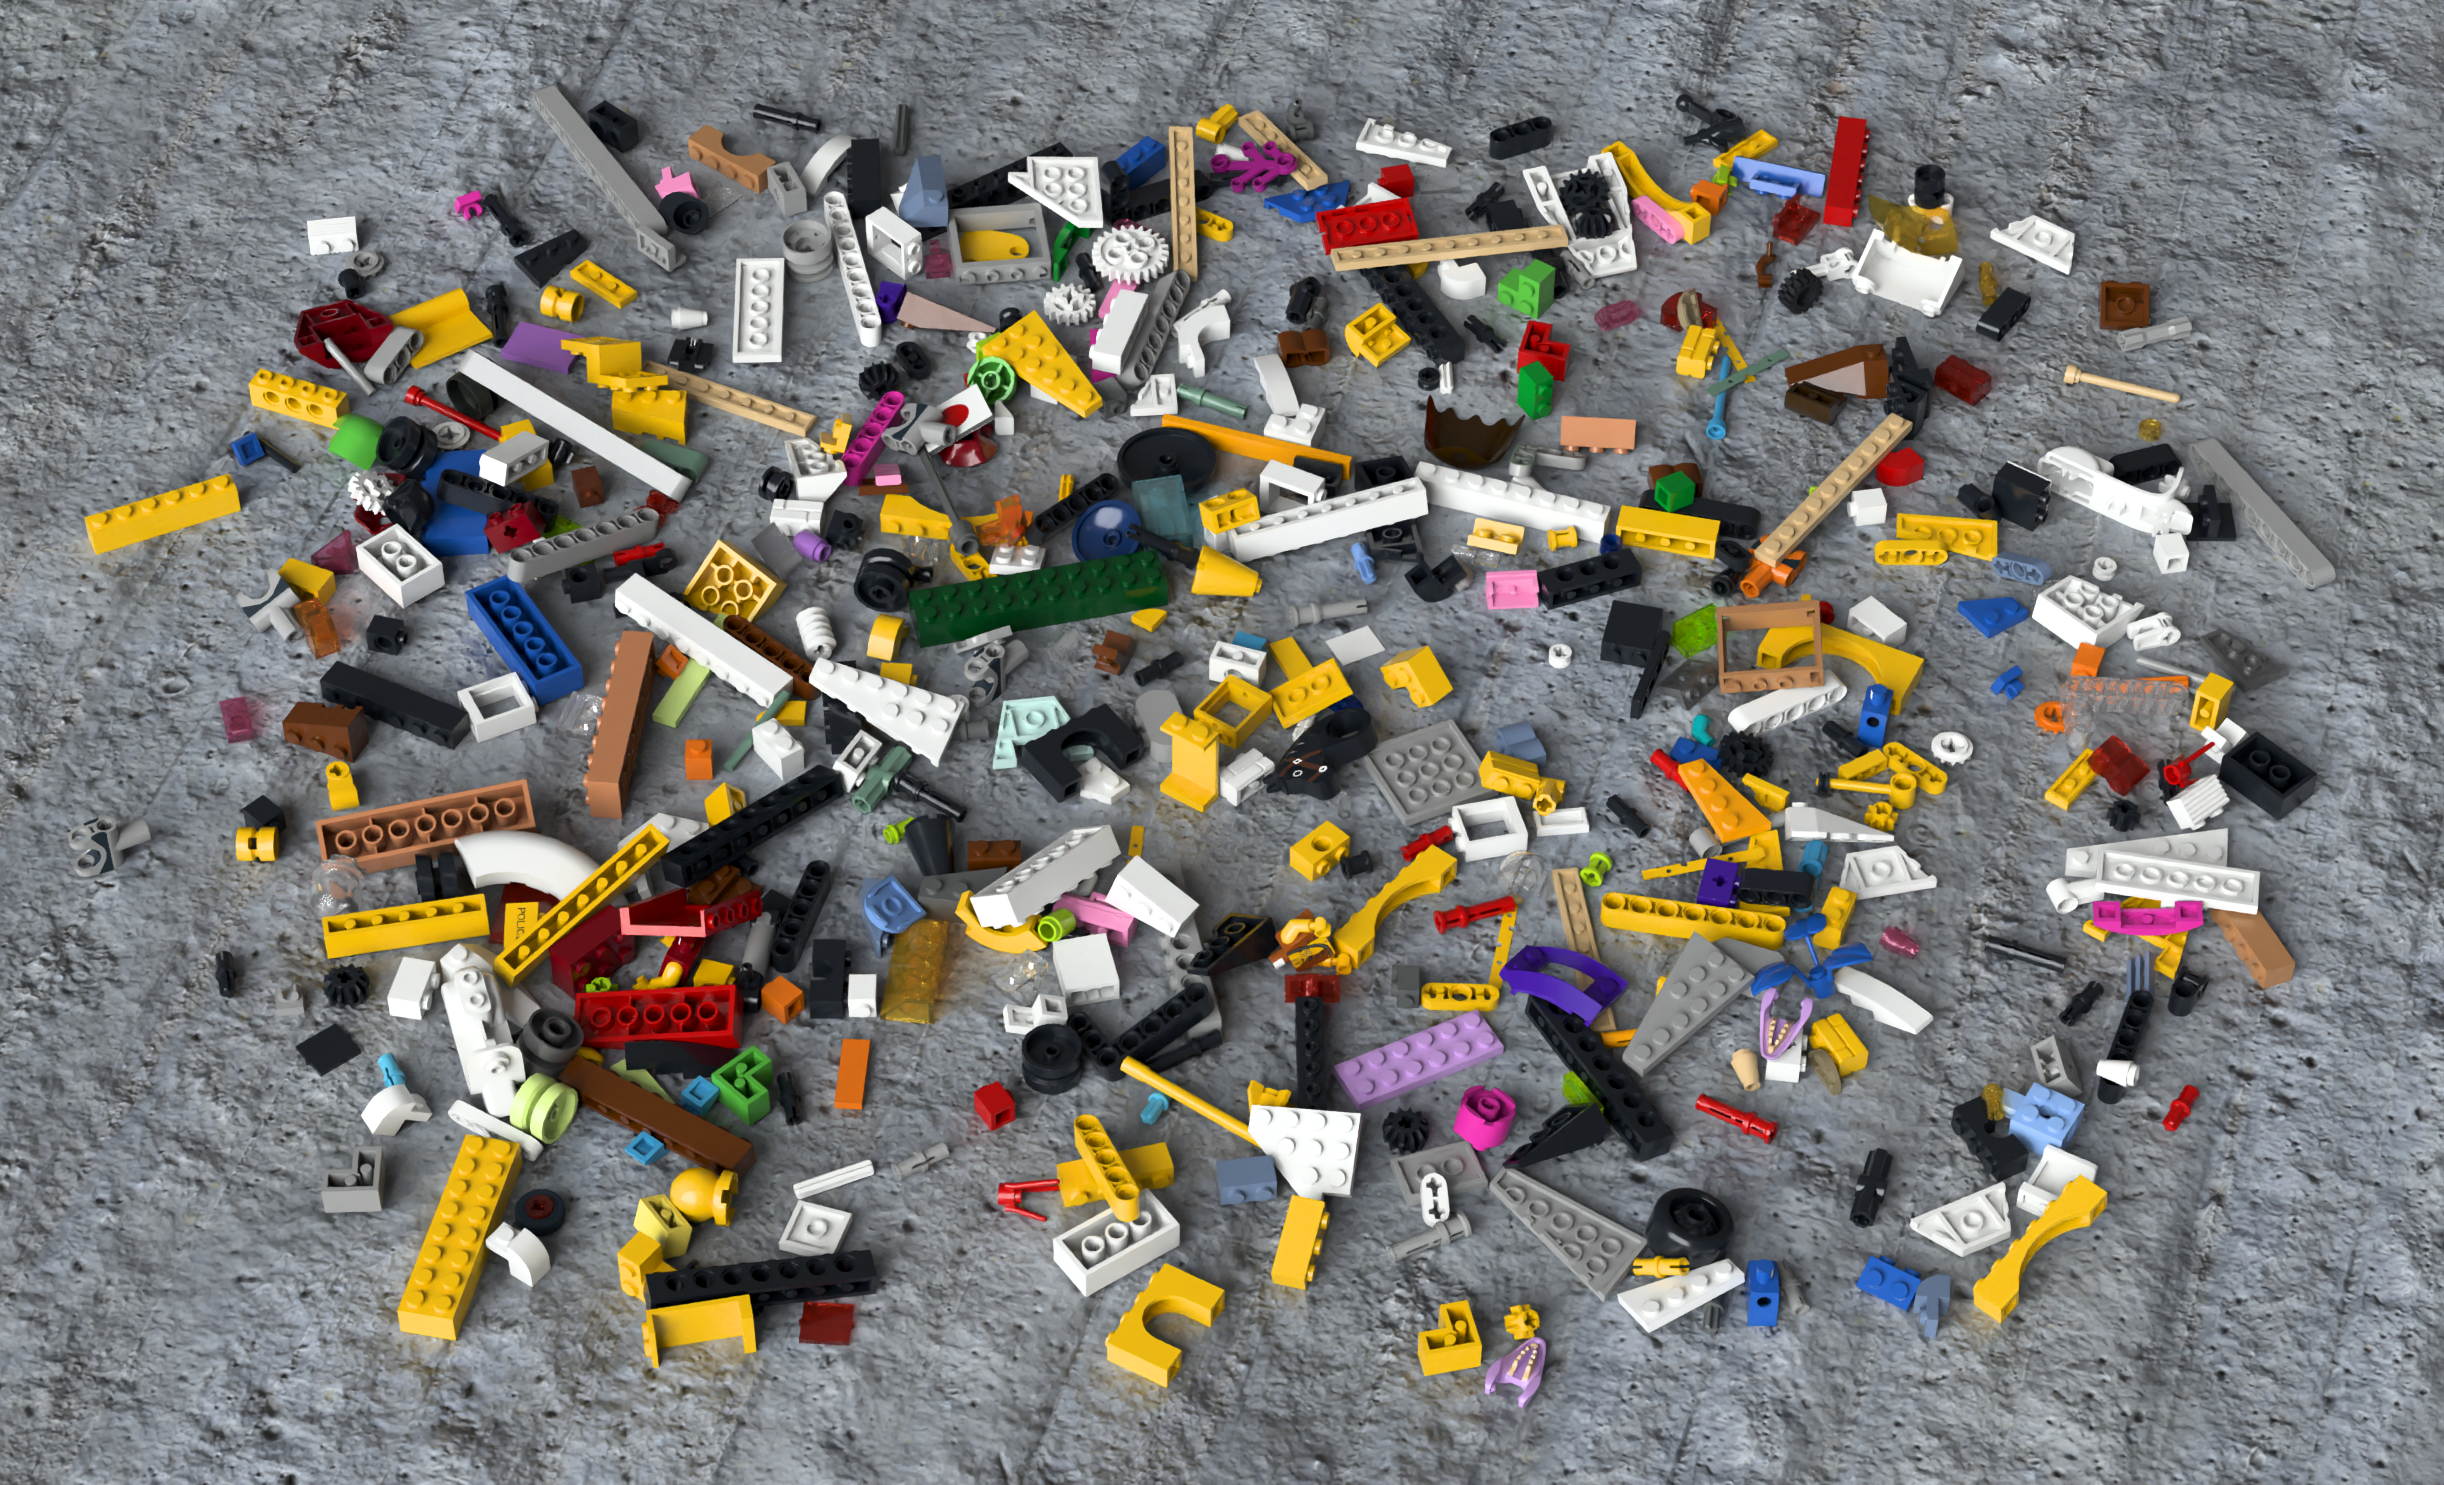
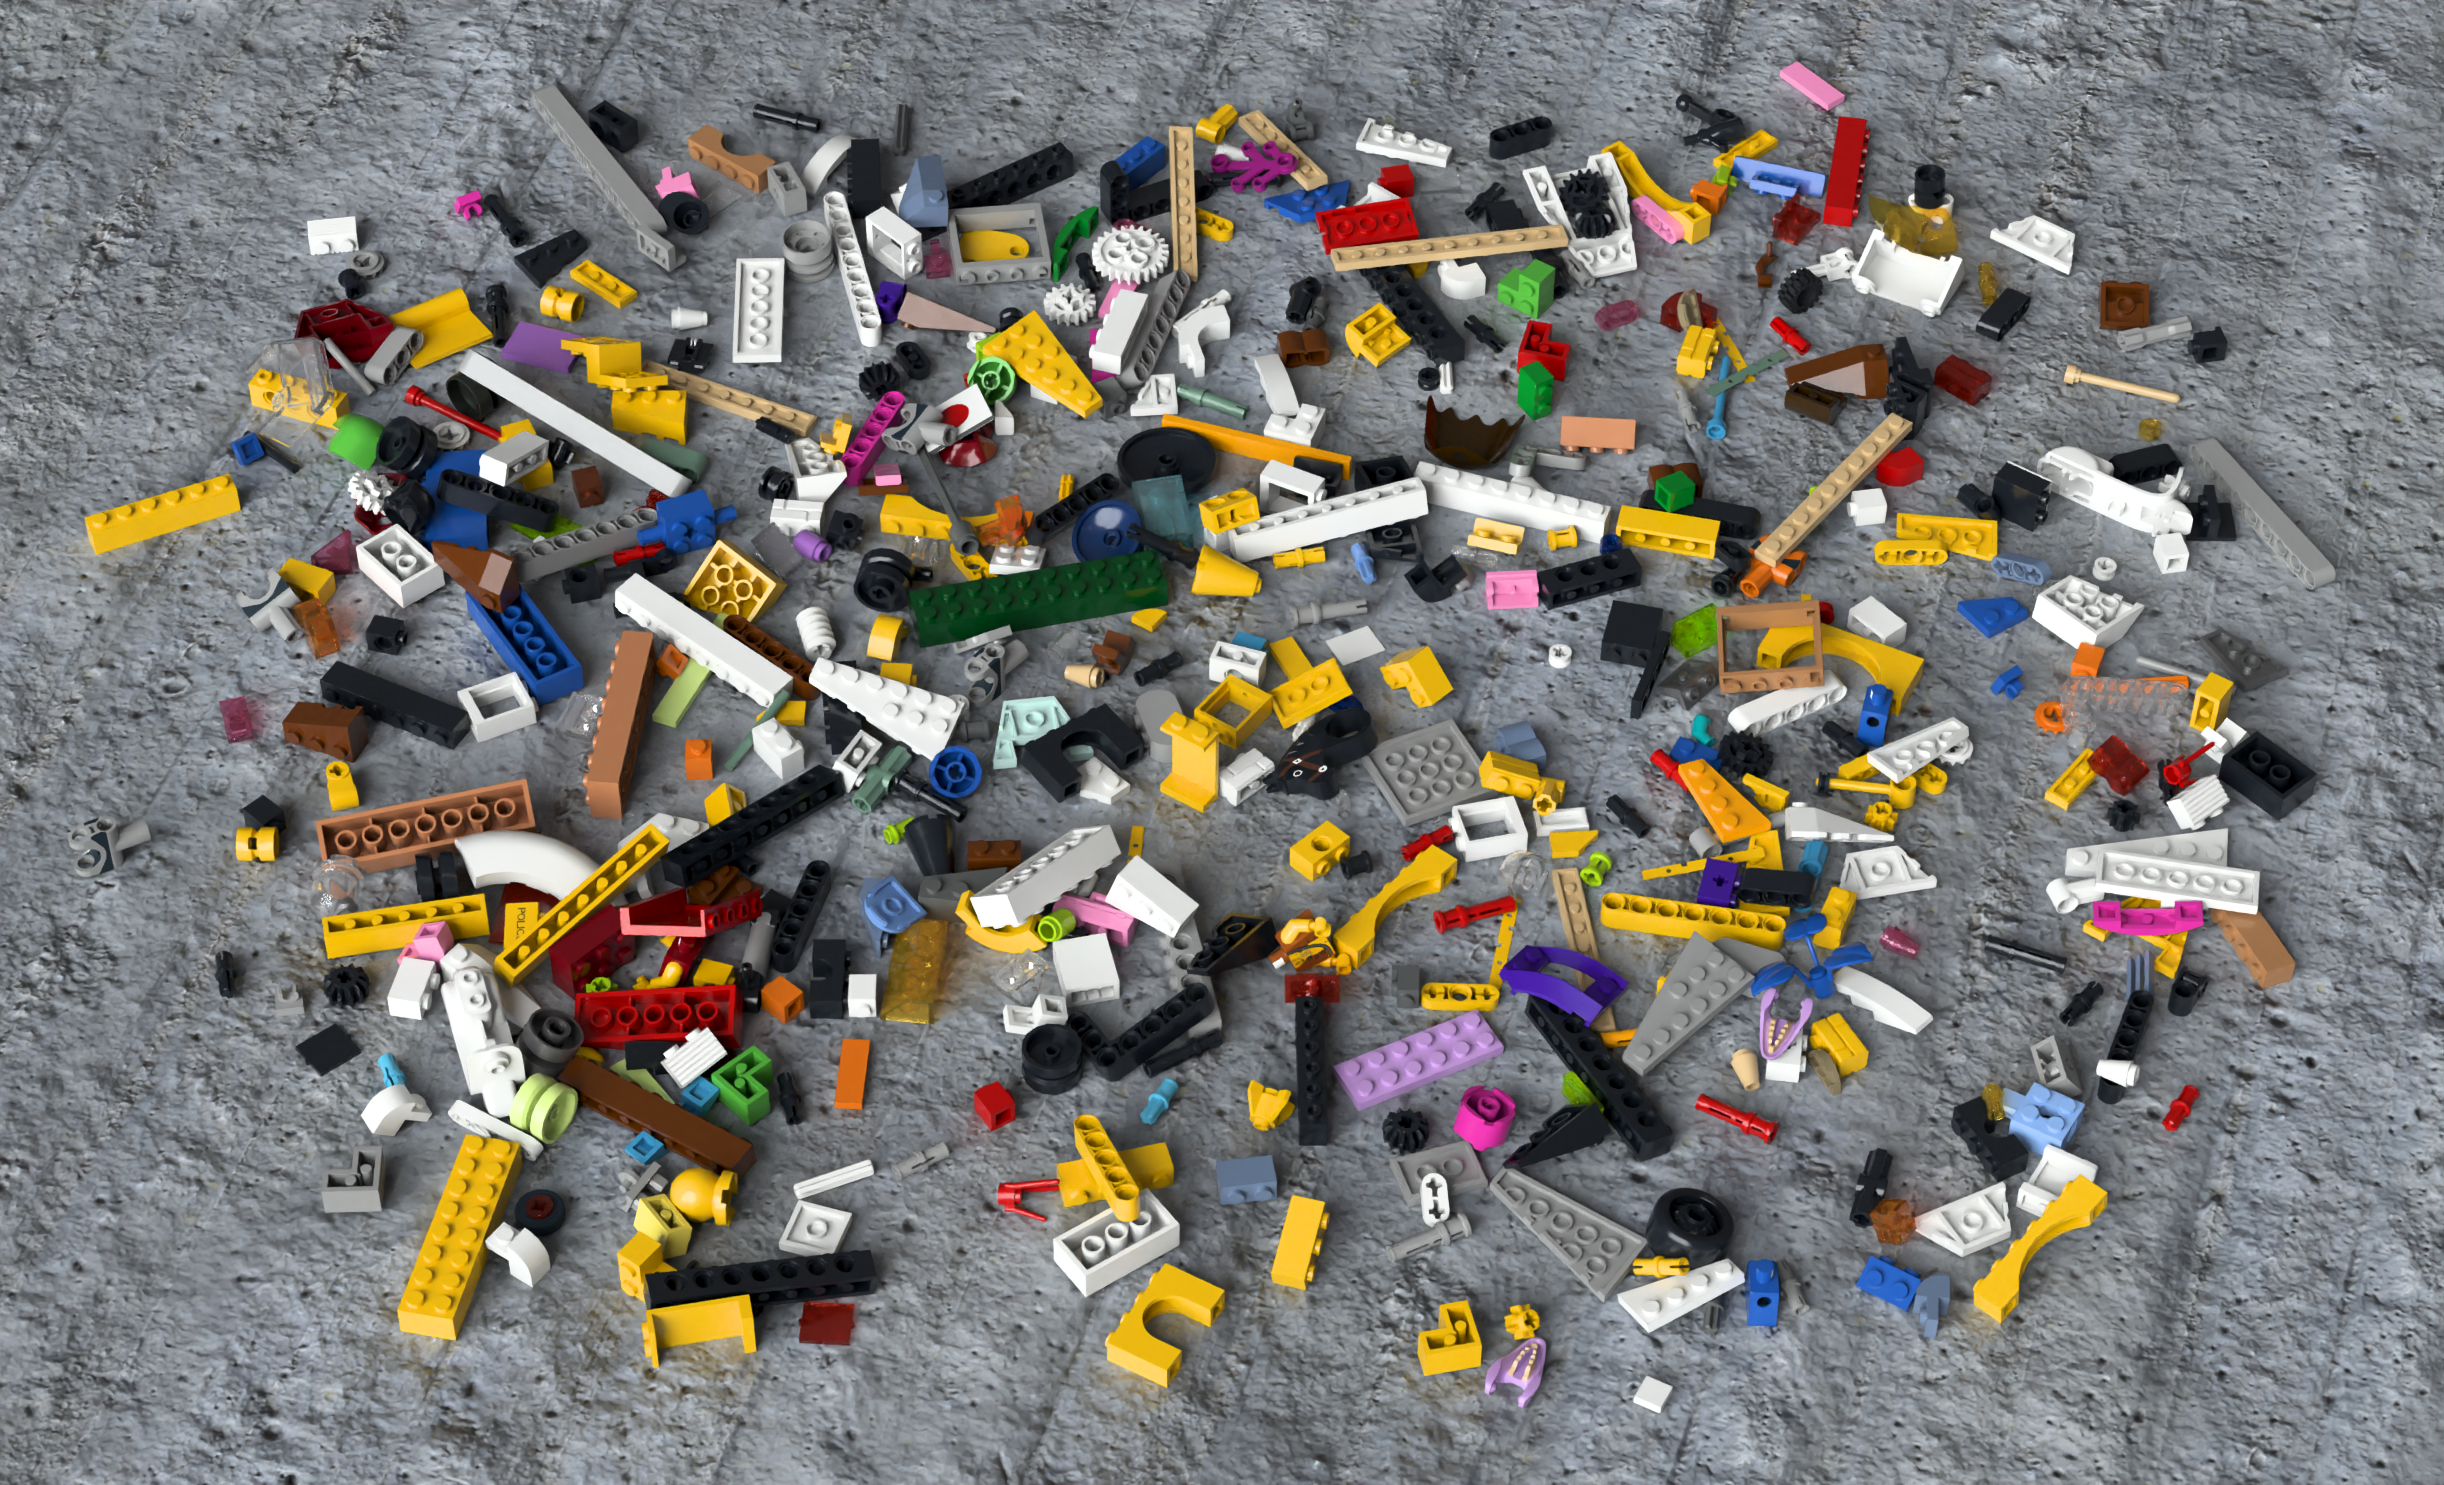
dark red brick [483,500,546,554] -> none
white wing [1008,156,1103,228] -> none
yellow piece [1120,1056,1261,1149] -> none
white wing [1248,1105,1363,1201] -> none
white piece [2126,612,2181,651] -> none
none -> clear windscreen [246,337,335,448]
none -> bright pink brick [397,921,454,972]
none -> reddish brown wedge [432,540,520,613]
none -> light grey hips [619,1161,669,1213]
none -> blue brick [636,489,737,556]
none -> white brick [661,1027,727,1089]
none -> black axle [755,416,795,444]
none -> blue cylinder [928,746,982,799]
none -> tan cone [1065,664,1105,689]
none -> yellow pin [1273,546,1325,570]
none -> yellow tile [1549,830,1598,858]
none -> white tile [1634,1376,1673,1413]
none -> light grey pin [1674,389,1701,433]
none -> red axle [1770,316,1812,356]
none -> bright pink tile [1780,61,1845,111]
none -> white wing [1867,717,1969,783]
none -> clear orange brick [1870,1199,1917,1245]
none -> black brick [2187,326,2228,363]

